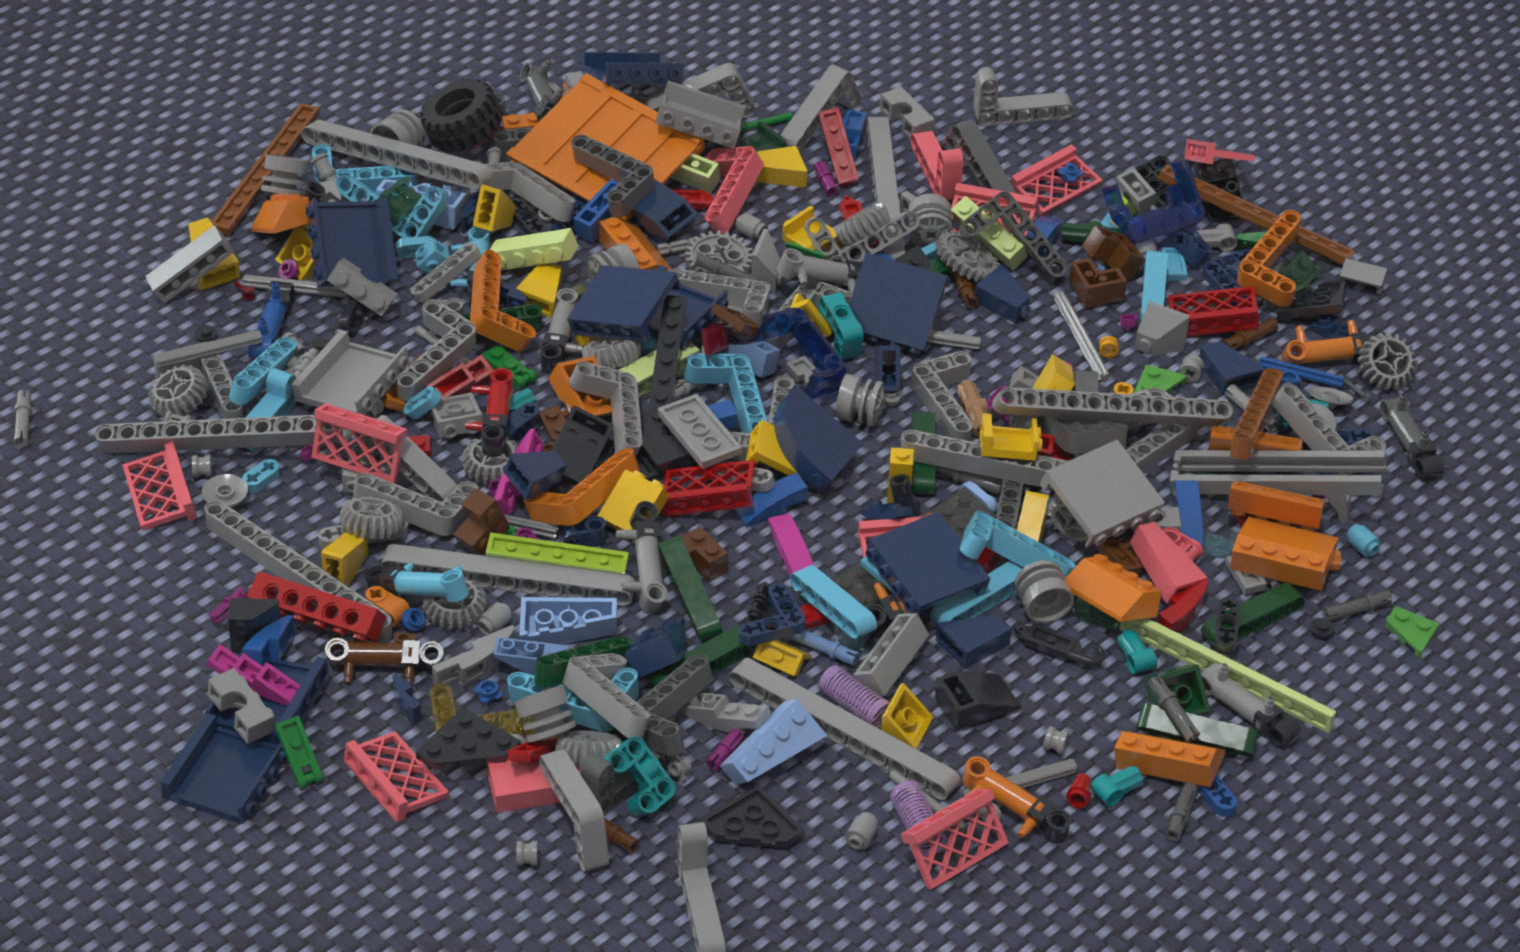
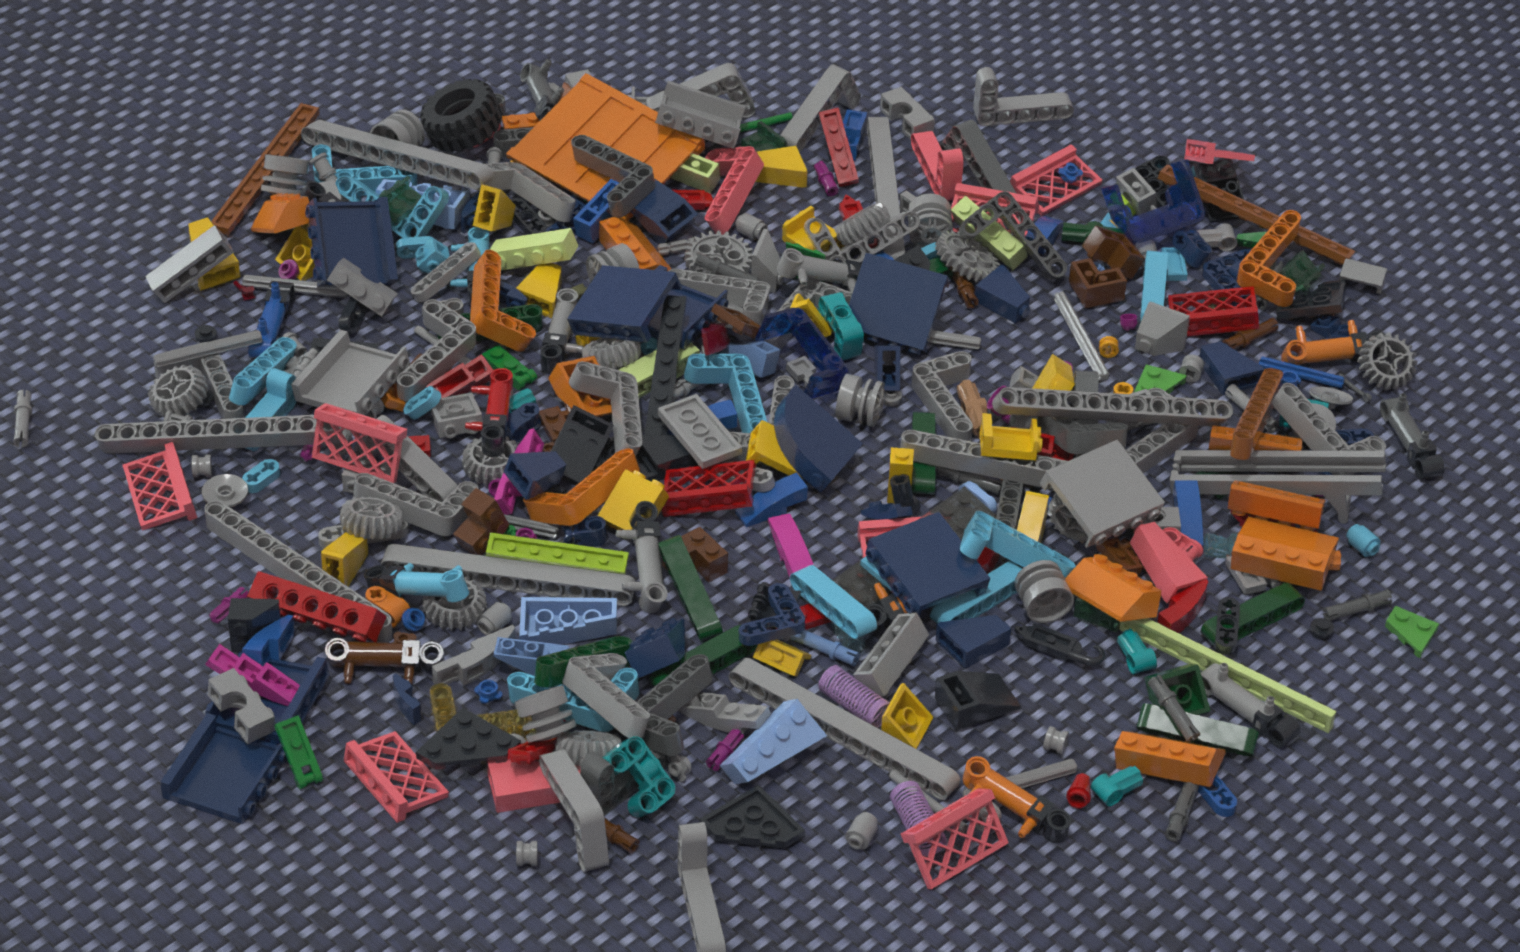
dark blue panel [581,52,684,84] -> none

